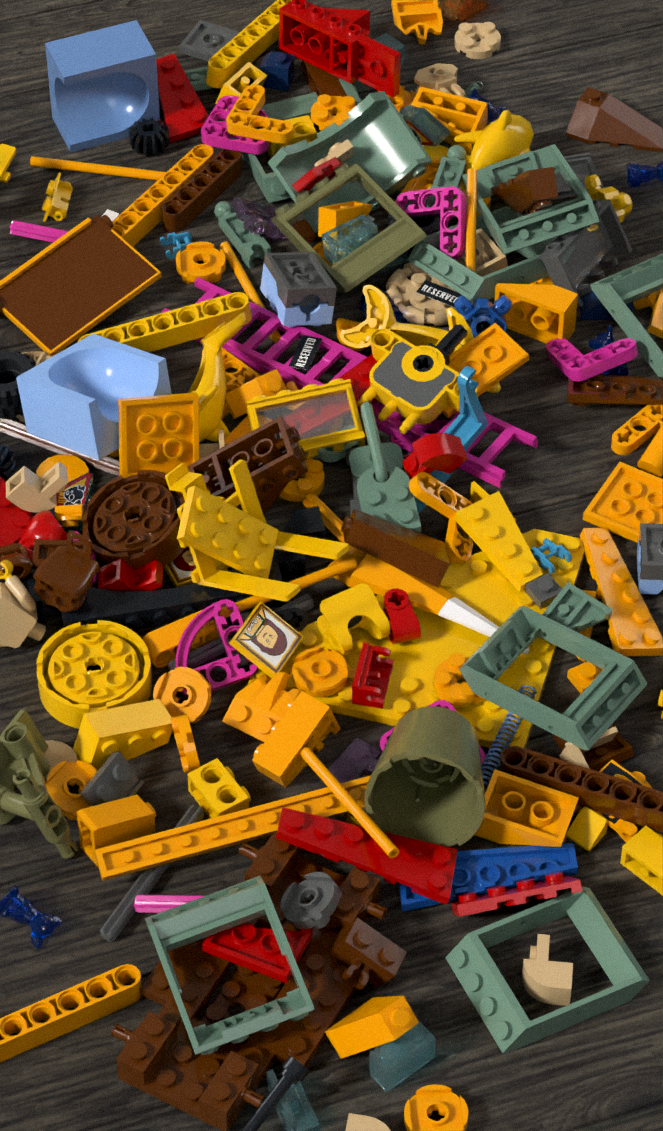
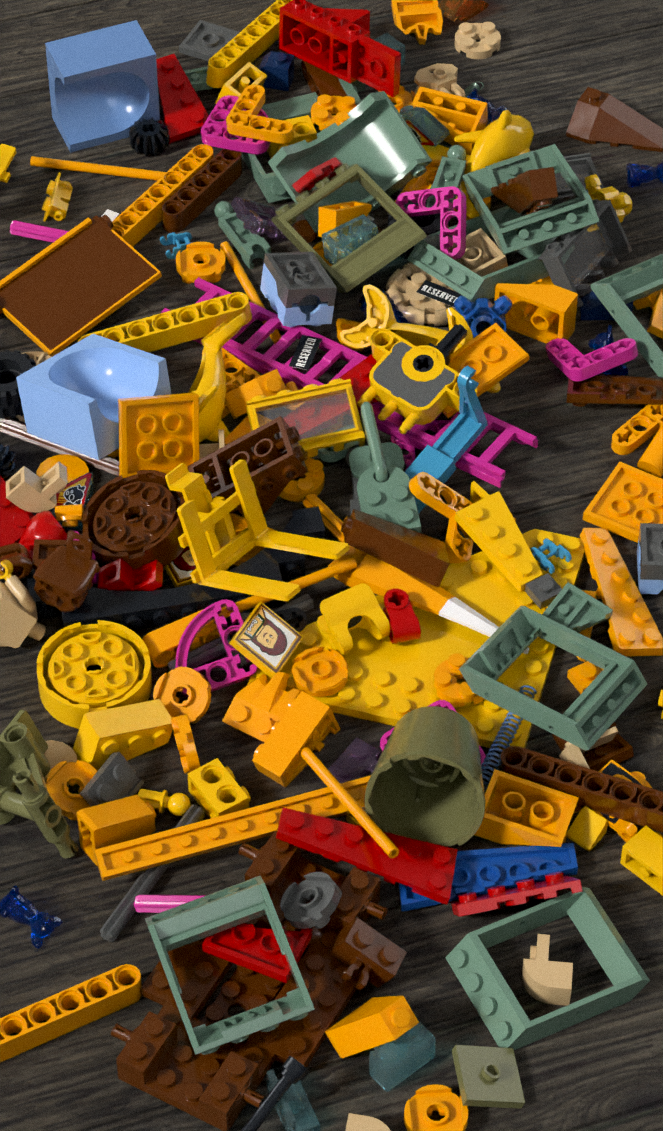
yellow plate [177,486,278,579] -> none
tan plate [314,139,353,167] -> none
red hinge [352,642,394,709] -> none
red brick [402,433,468,479] -> none
light orange piece [465,168,477,303] -> none
none -> yellow axle [137,789,191,816]
none -> olive plate [452,1045,525,1109]

